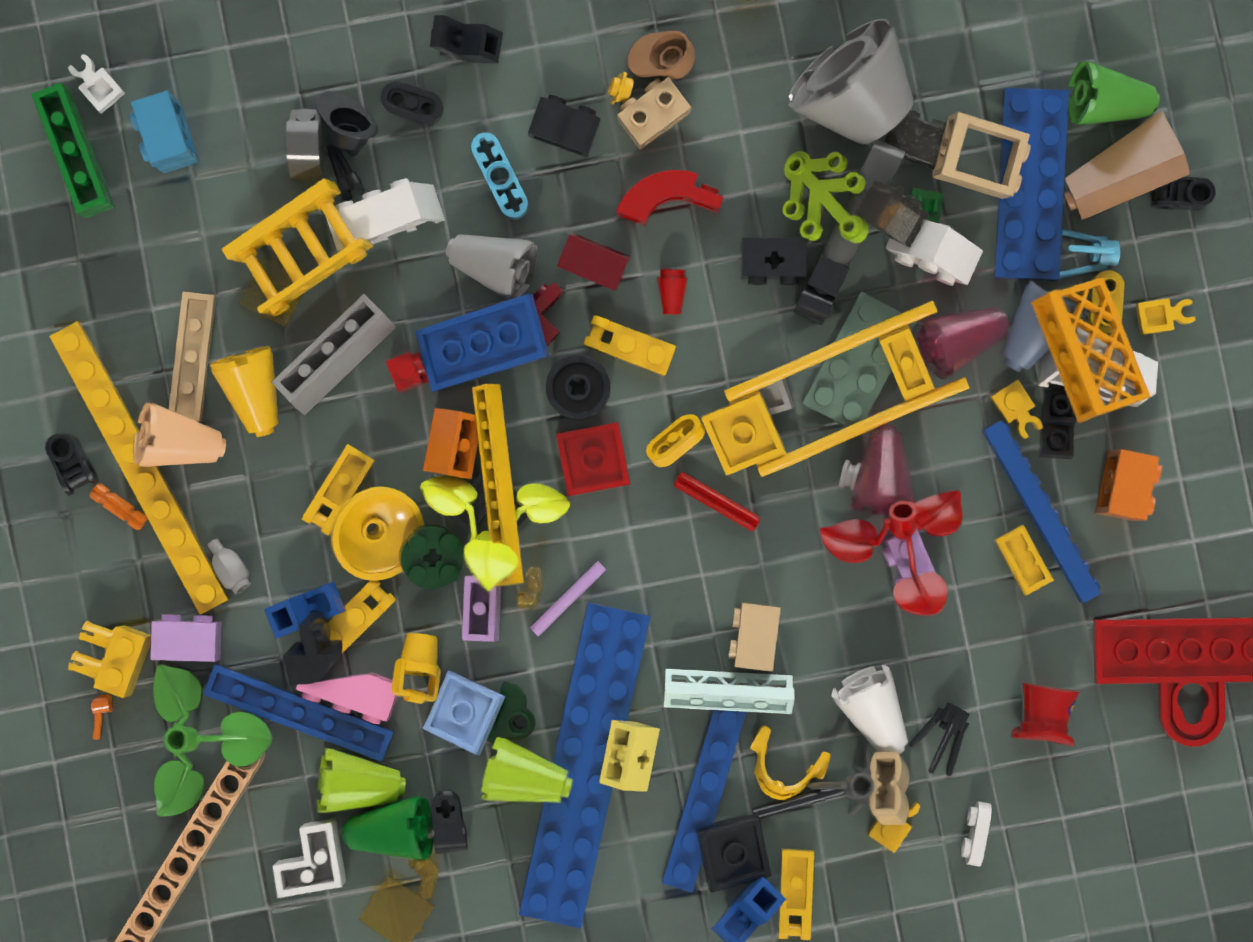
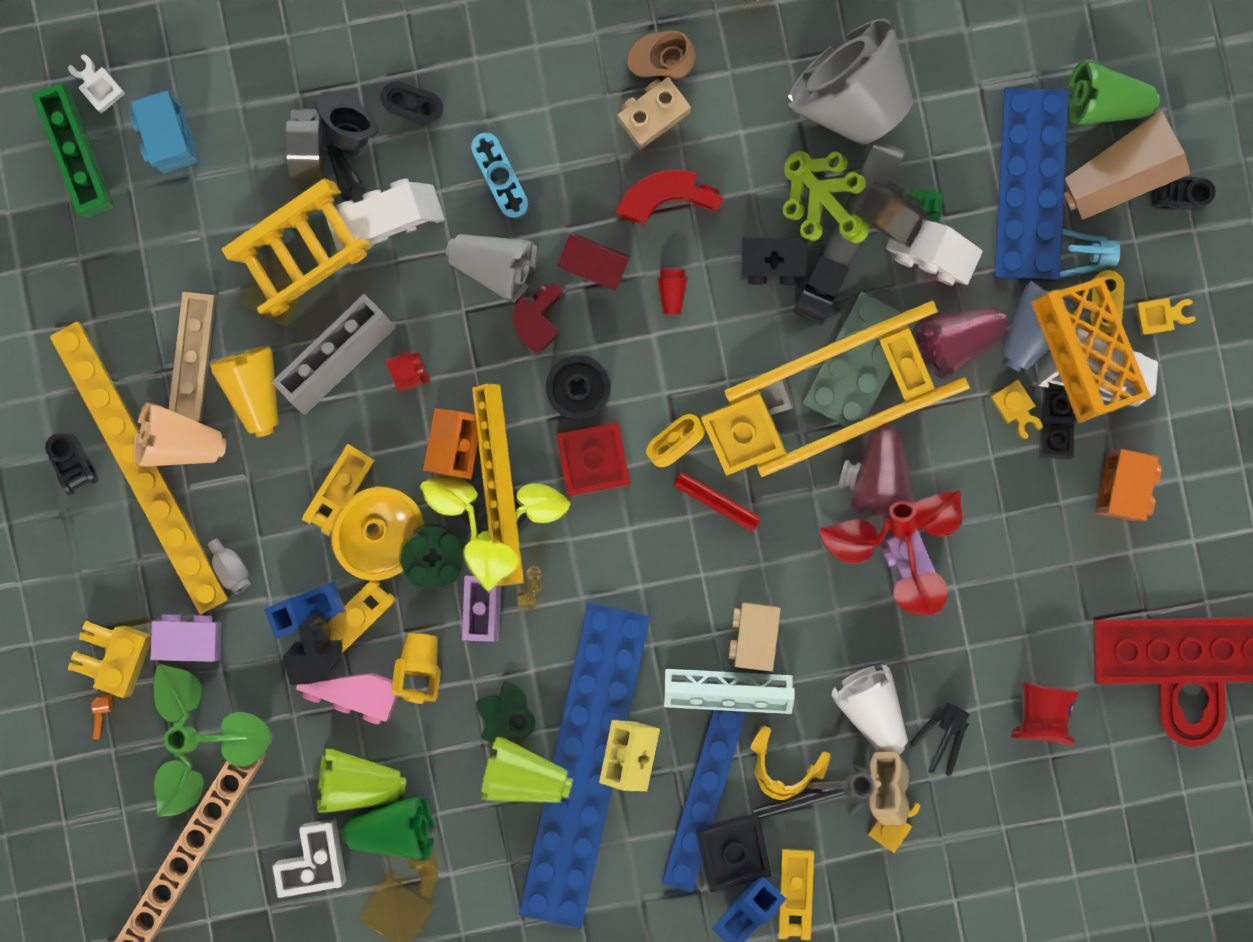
orange axle [89,484,148,530] -> none
blue plate [203,664,394,762] -> none
blue plate [415,294,549,392] -> none
light blue plate [423,670,506,755] -> none
black brick [430,15,503,63] -> none
black piece [431,790,468,854] -> none
black brick [528,95,601,158] -> none
lavender bar [530,561,607,636] -> none
yellow plate [582,315,677,376] -> none
yellow plate [608,71,634,105] -> none
clear smoke brick [884,110,946,170] -> none
tan window [932,112,1030,199] -> none
white plate [961,801,992,867] -> none
blue piece [982,420,1101,603] -> none
yellow plate [994,525,1054,596] -> none

